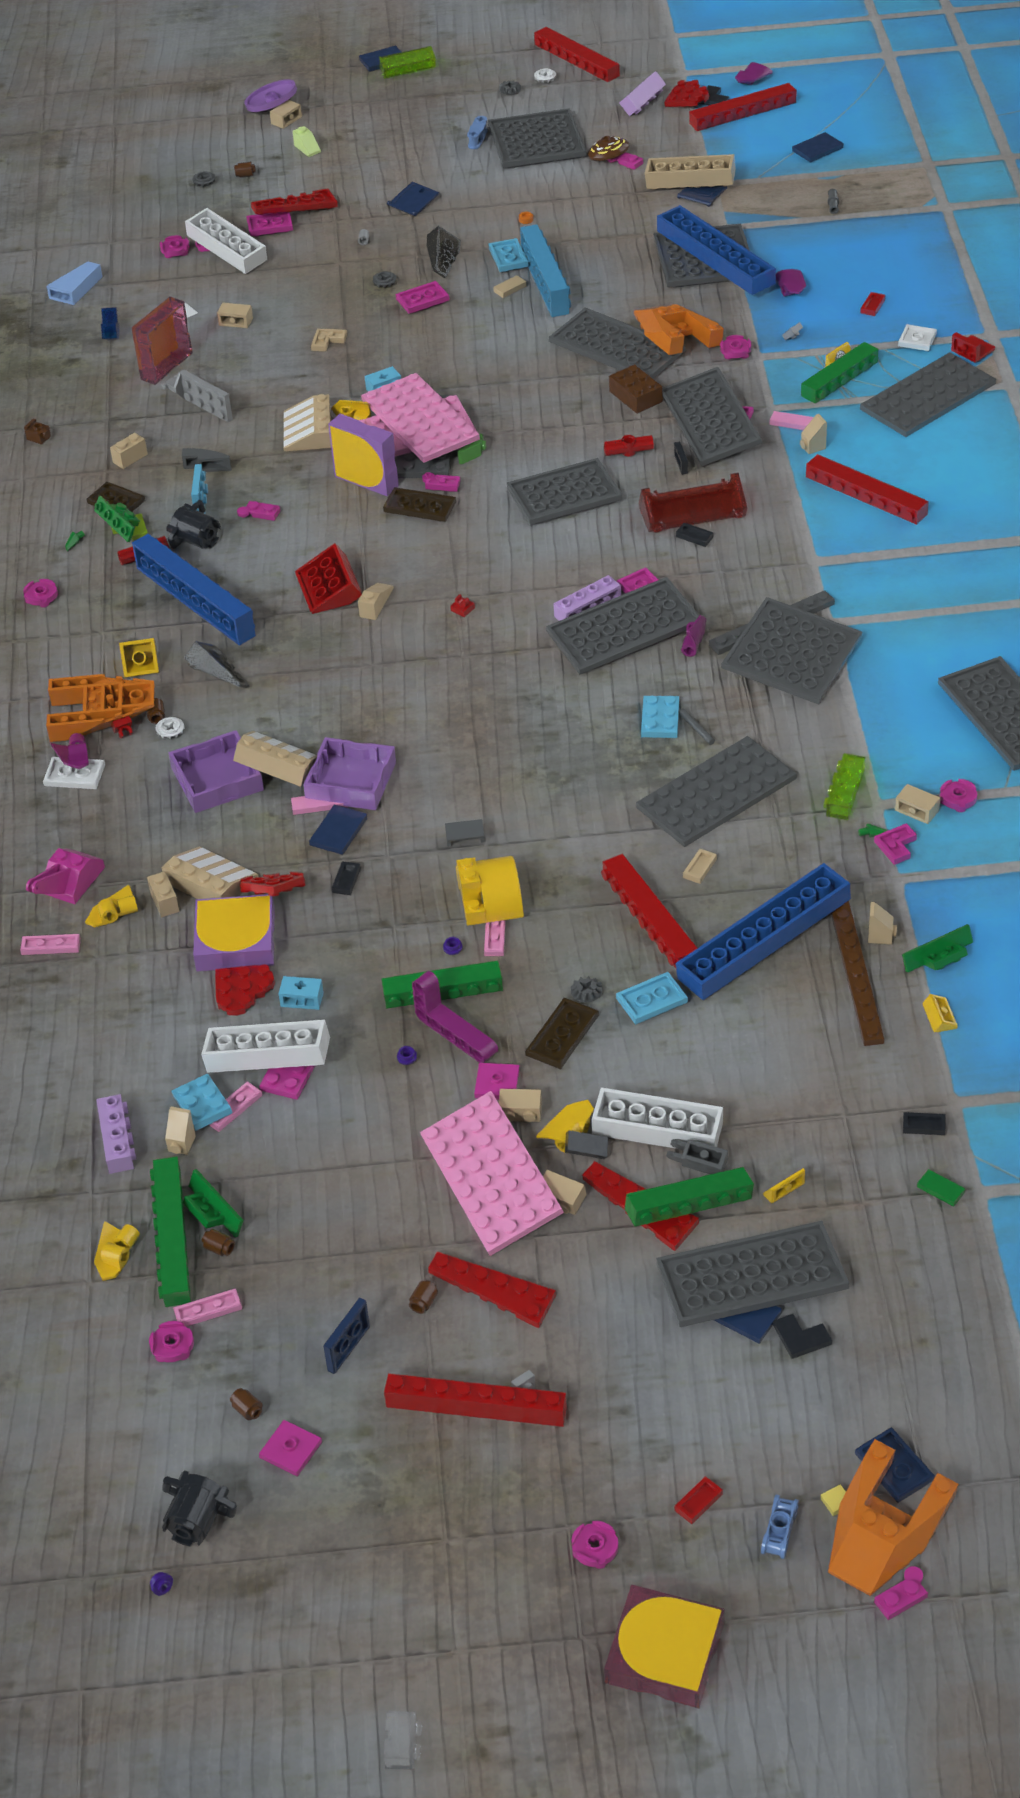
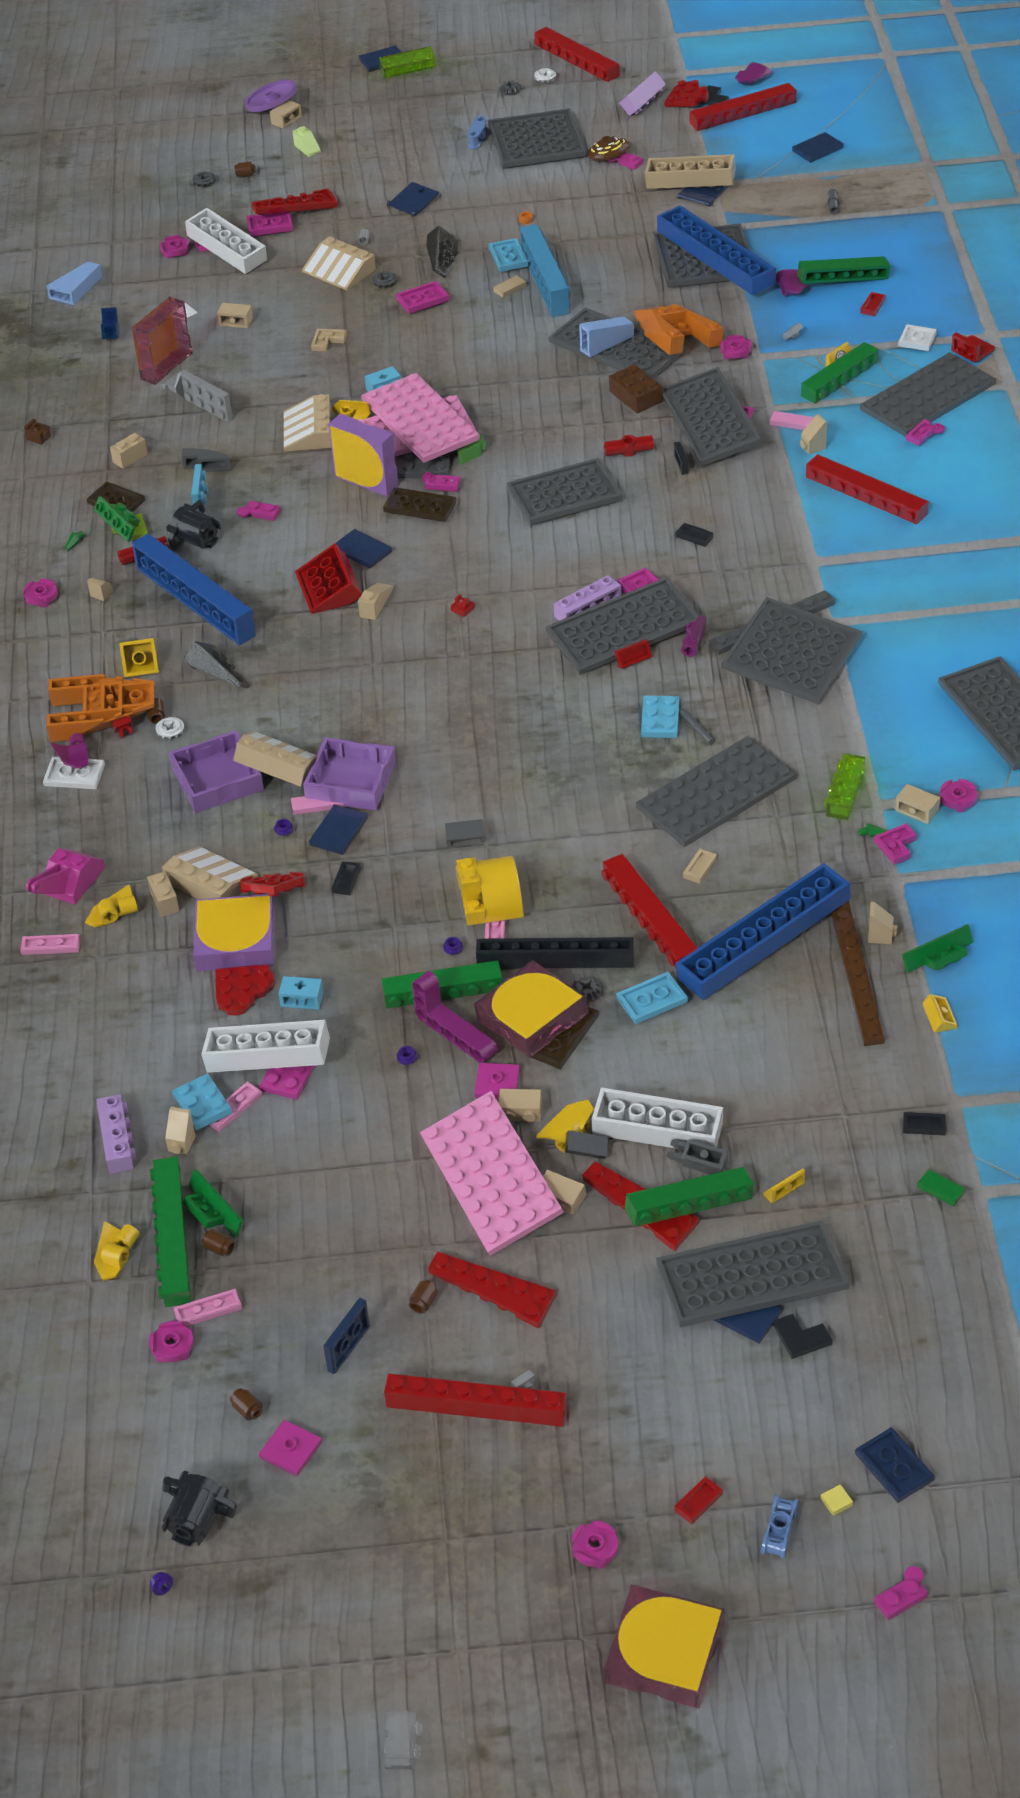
clear red windscreen [638,472,748,533] -> none
orange wedge [828,1439,959,1596] -> none
none -> tan brick [87,577,114,601]
none -> dark purple plate [274,819,293,836]
none -> tan slope [302,236,376,290]
none -> dark blue tile [336,529,392,569]
none -> tile [474,960,589,1058]
none -> black brick [476,937,634,969]
none -> light blue slope [579,317,634,357]
none -> red tile [614,639,652,669]
none -> green brick [797,256,891,284]
none -> dark pink hinge [906,419,944,446]

